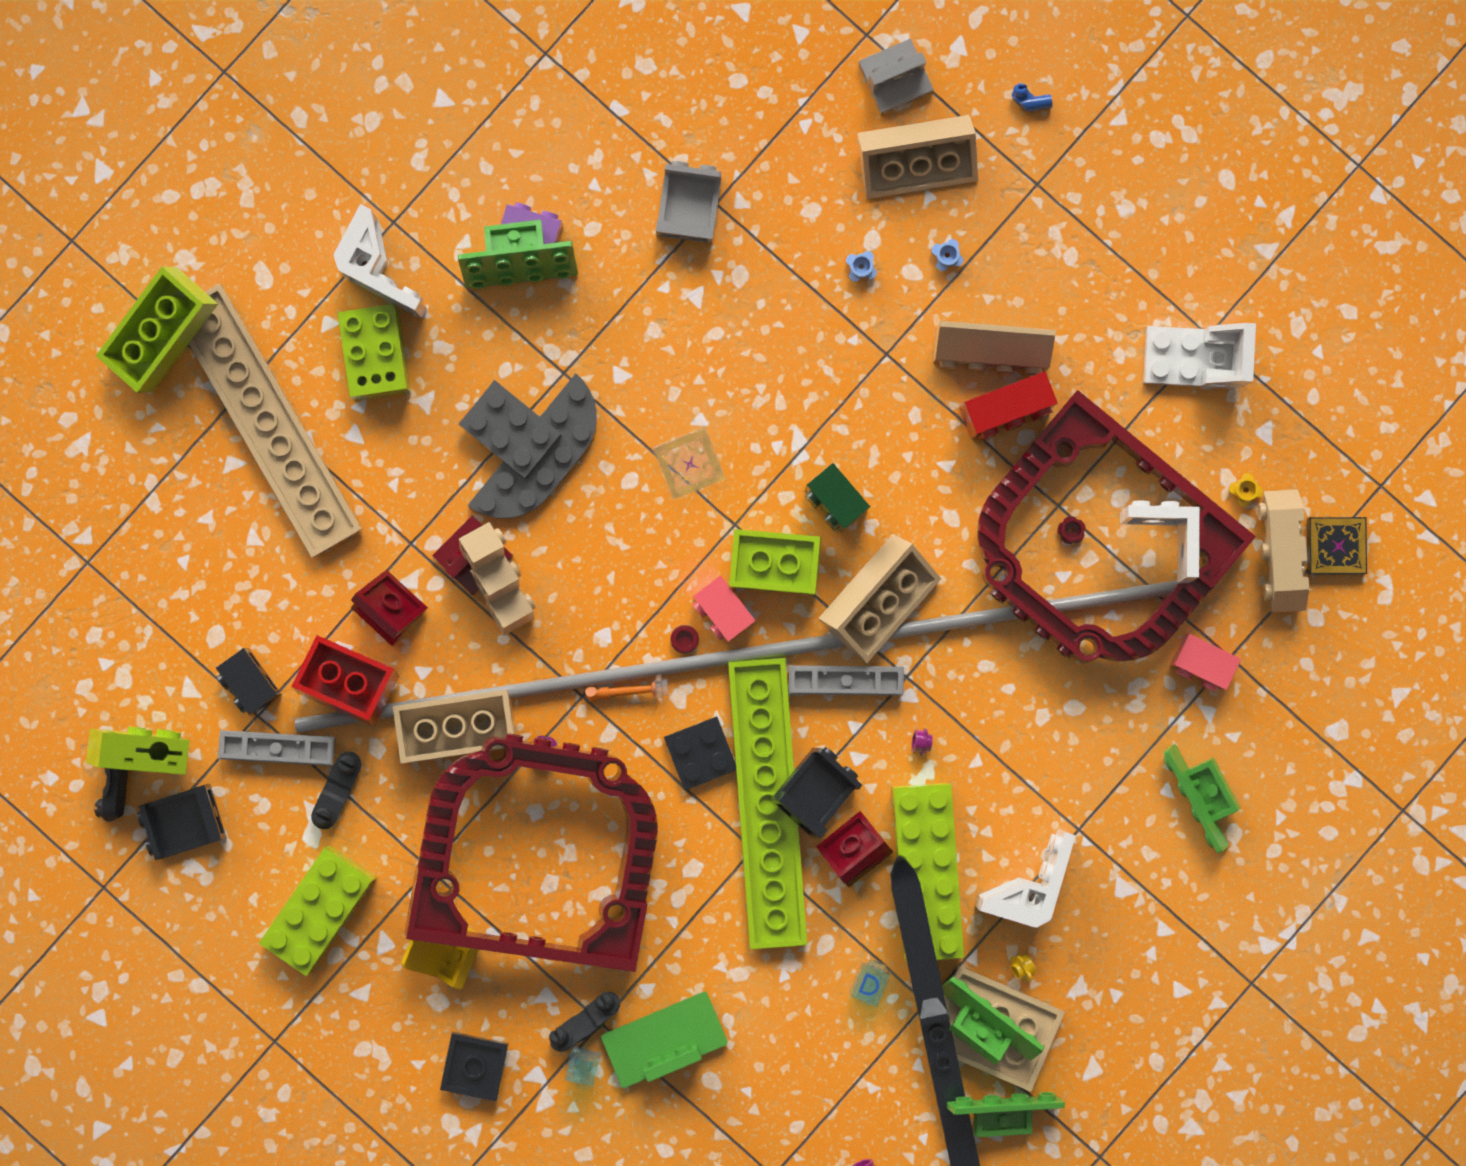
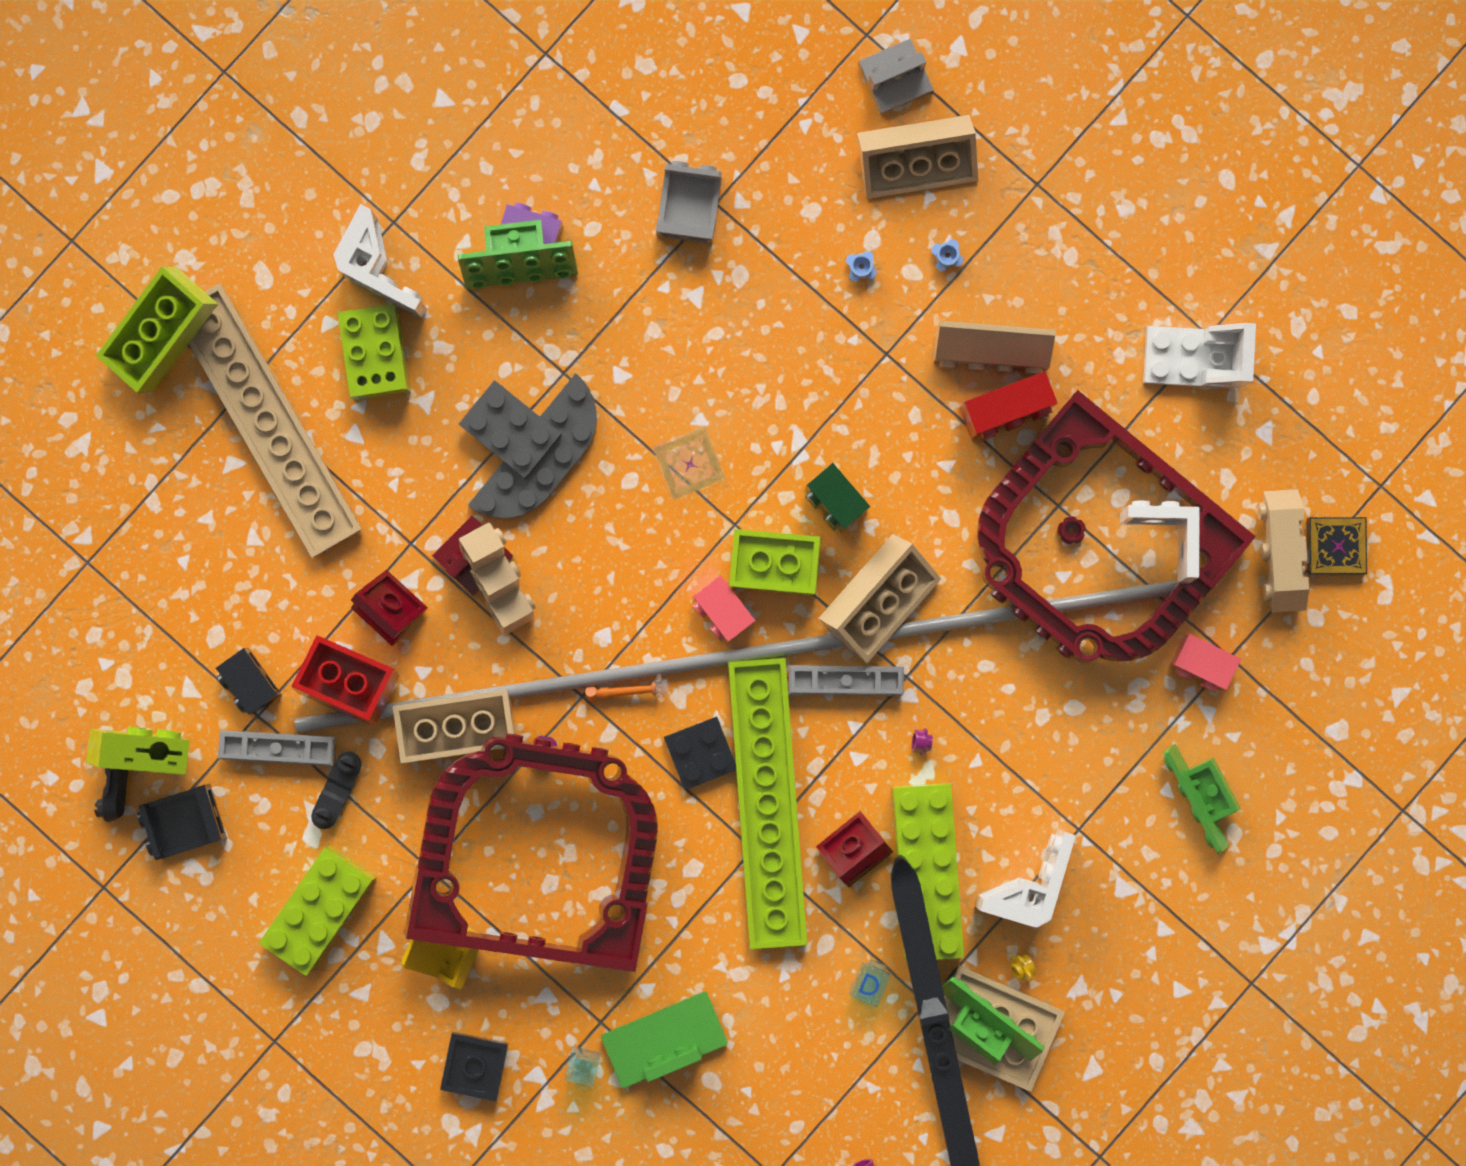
black piece [549,992,620,1052] -> none
dark red tile [670,625,699,654] -> none
black panel [770,747,862,838] -> none
bright green bracket [947,1092,1065,1137] -> none
blue arm [1012,83,1053,112] -> none
yellow plate [1228,473,1263,507] -> none

